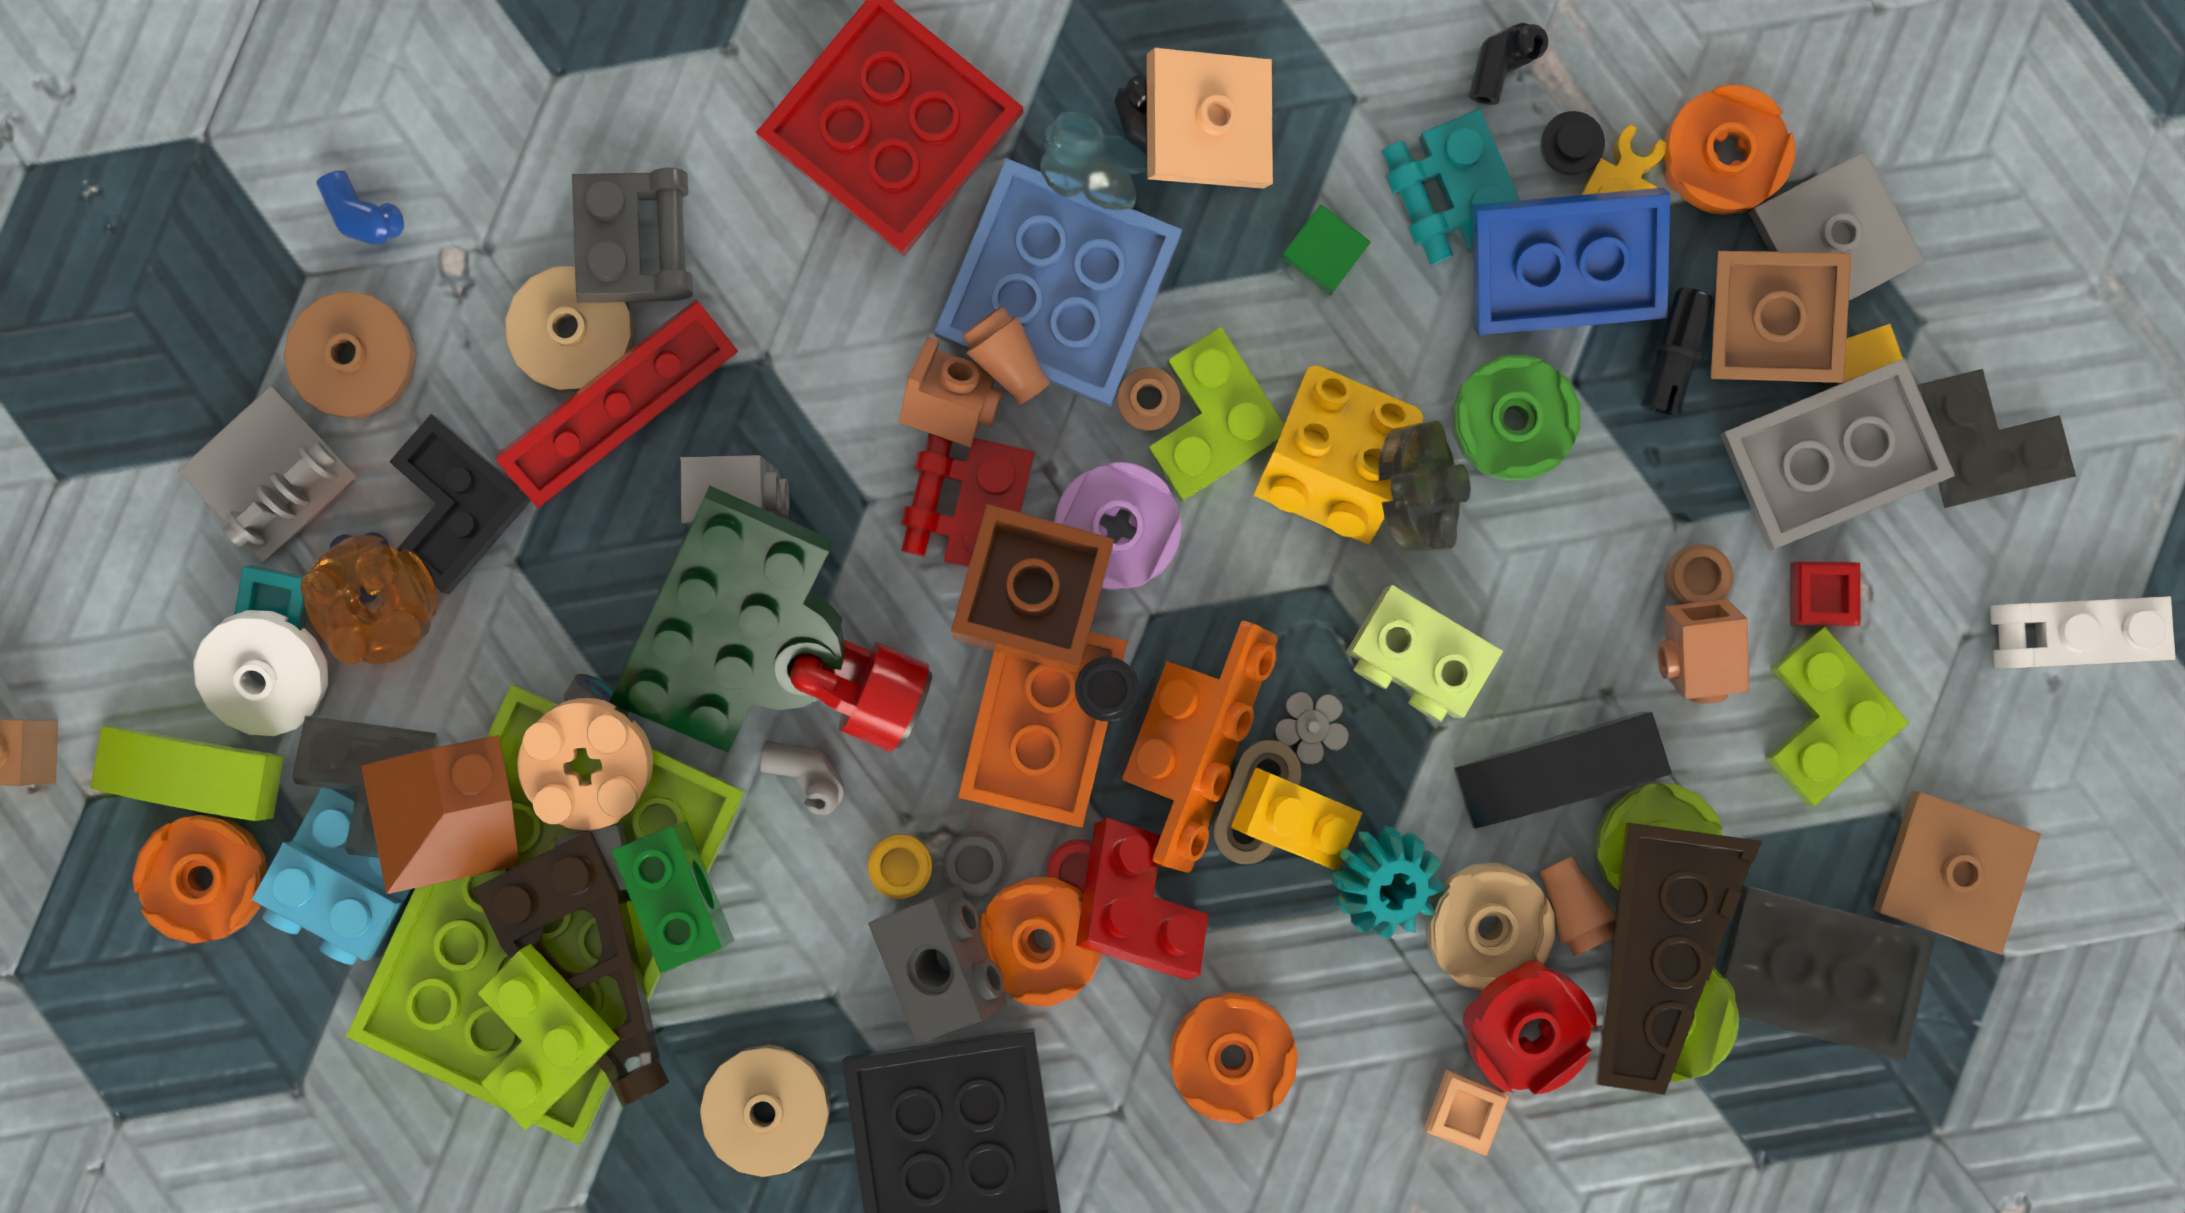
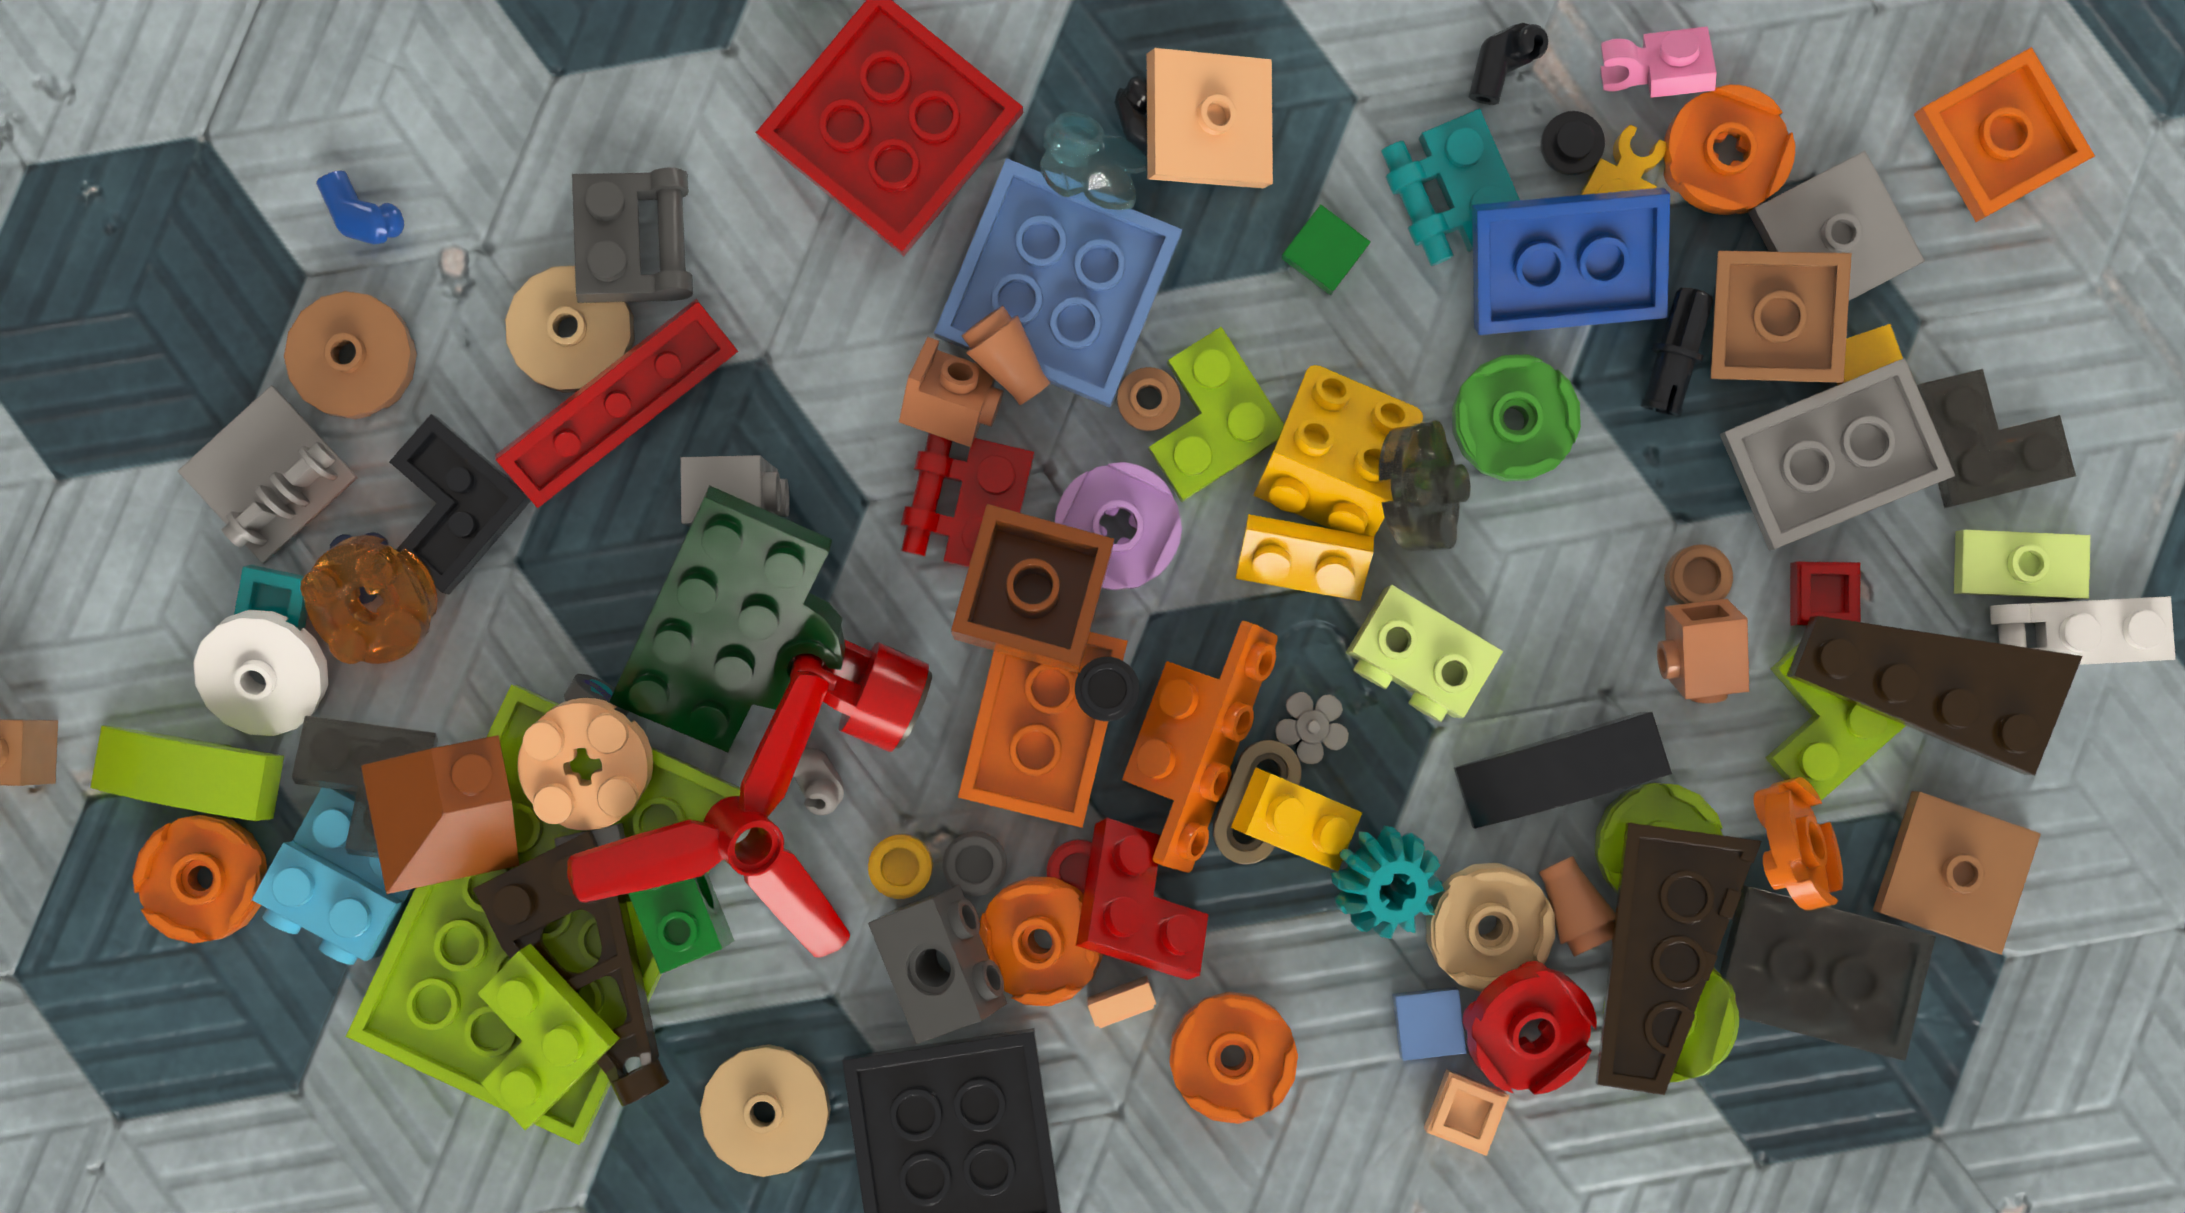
none -> red piece [567,671,850,958]
none -> light nougat tile [1087,975,1156,1028]
none -> yellow plate [1235,514,1374,601]
none -> medium blue tile [1392,987,1467,1061]
none -> bright pink plate [1600,26,1717,98]
none -> orange plate [1753,777,1843,910]
none -> dark brown wing [1787,616,2083,776]
none -> orange plate [1913,47,2095,222]
none -> yellowish green plate [1954,530,2091,600]

